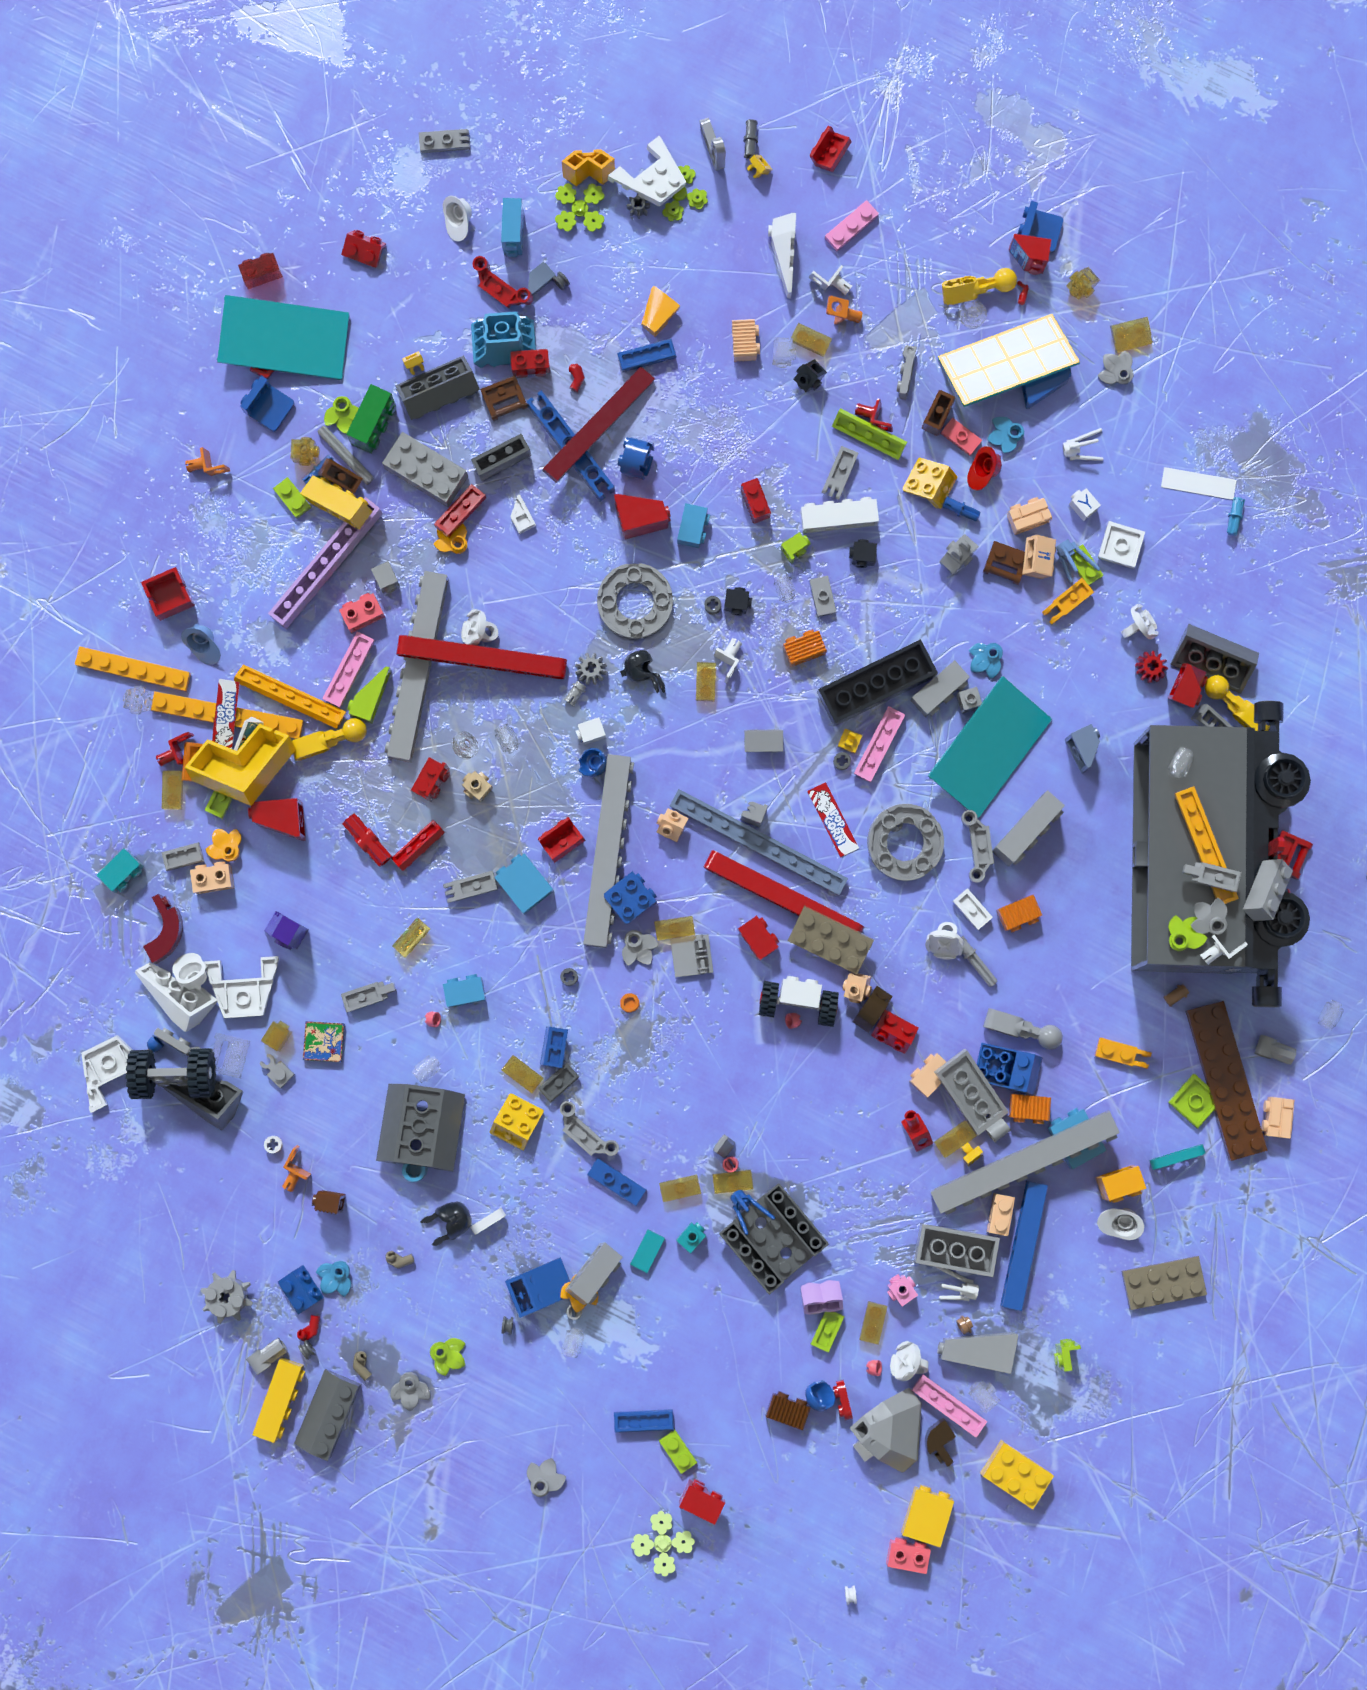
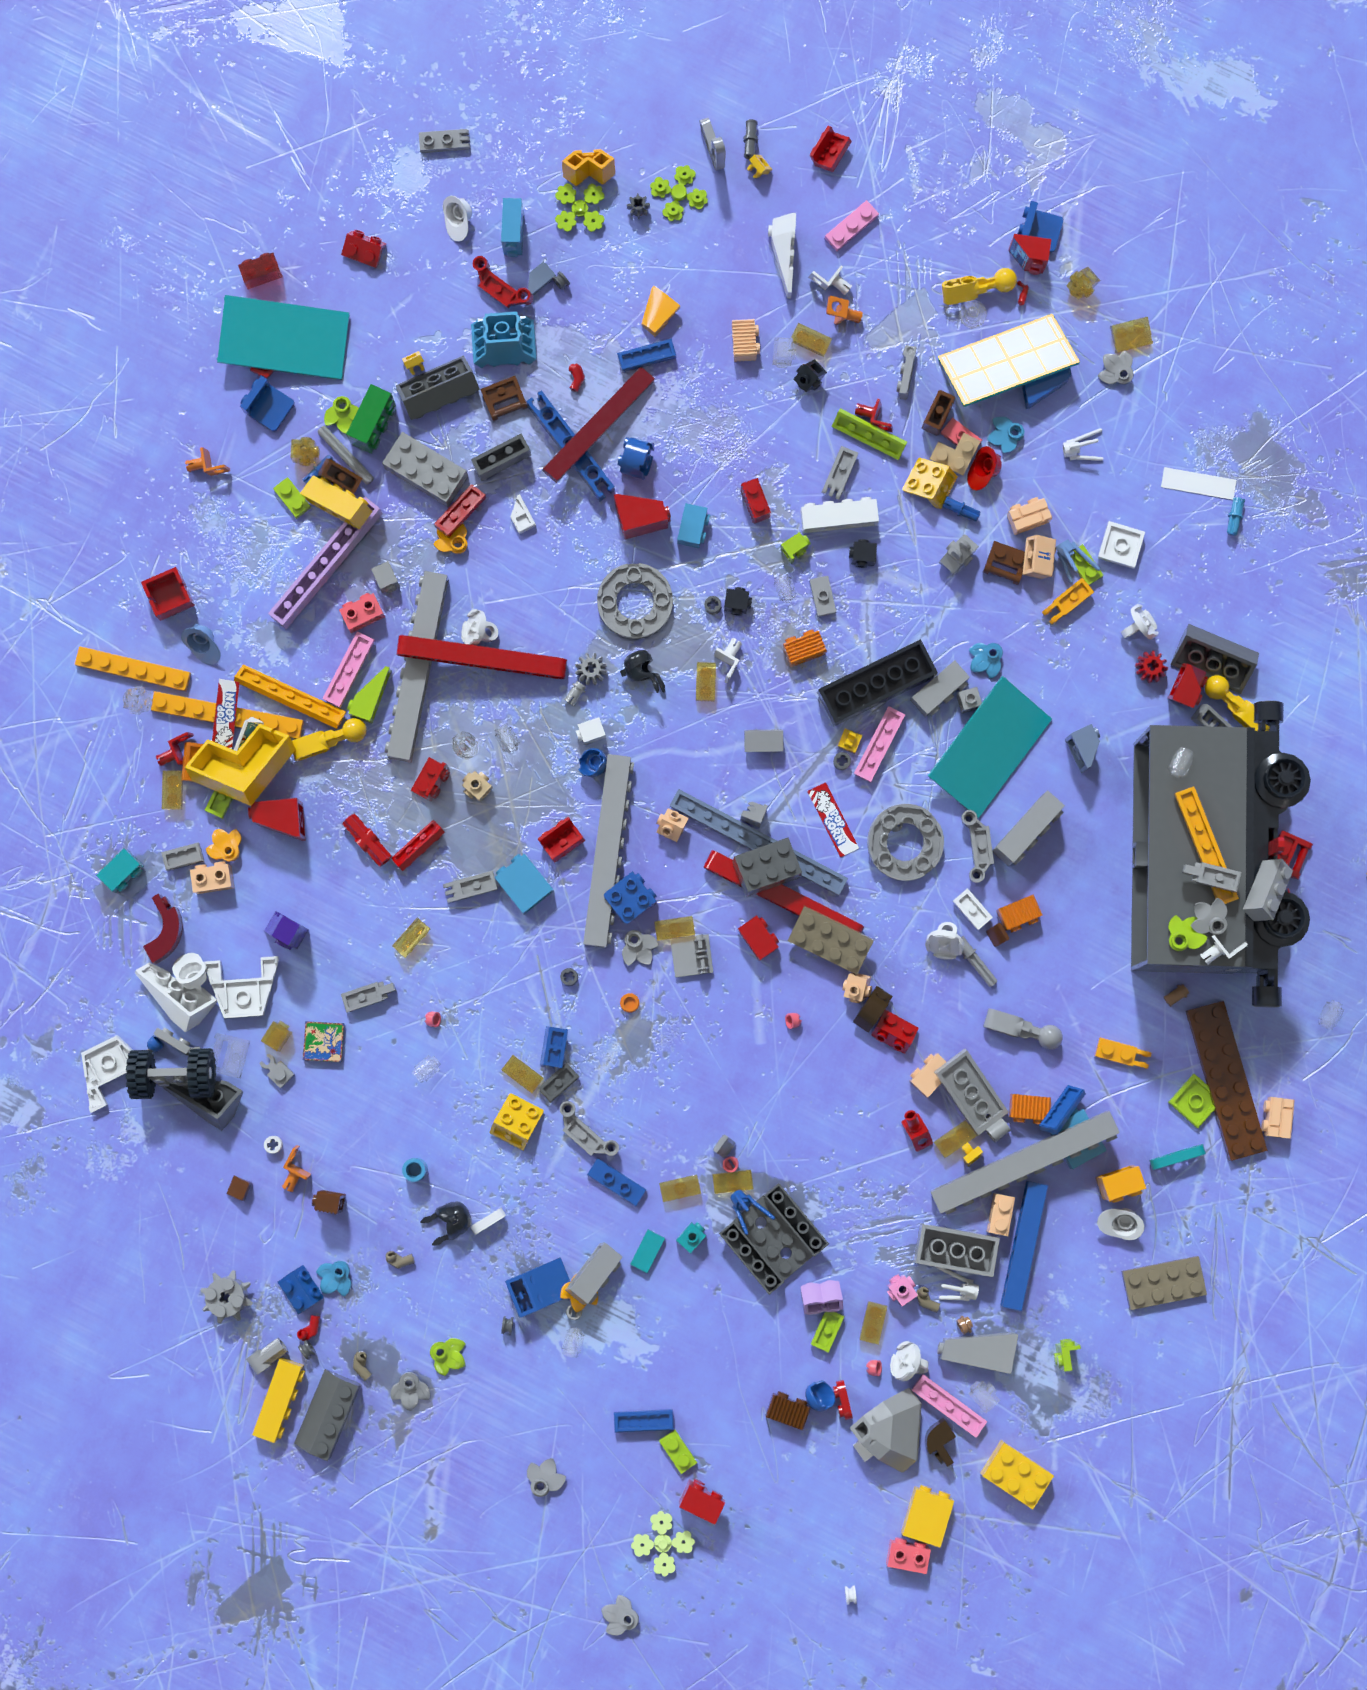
dark grey slope [376,1084,465,1172] -> none
dark azure brick [443,974,486,1008] -> none
red bracket [510,349,550,378] -> none
white wing [607,136,686,207] -> none
brick [759,976,839,1027] -> none
blue slope [977,1043,1043,1095] -> none
white brick [1069,488,1101,521] -> none
light grey piece [1254,1035,1296,1065] -> none
none -> reddish brown slope [226,1175,252,1201]
none -> light grey plate [601,1595,639,1636]
none -> dark grey brick [732,838,802,897]
none -> dark tan arm [916,1287,940,1313]
none -> tan plate [930,433,981,475]
none -> reddish brown slope [986,923,1009,947]
none -> blue plate [1039,1085,1086,1135]

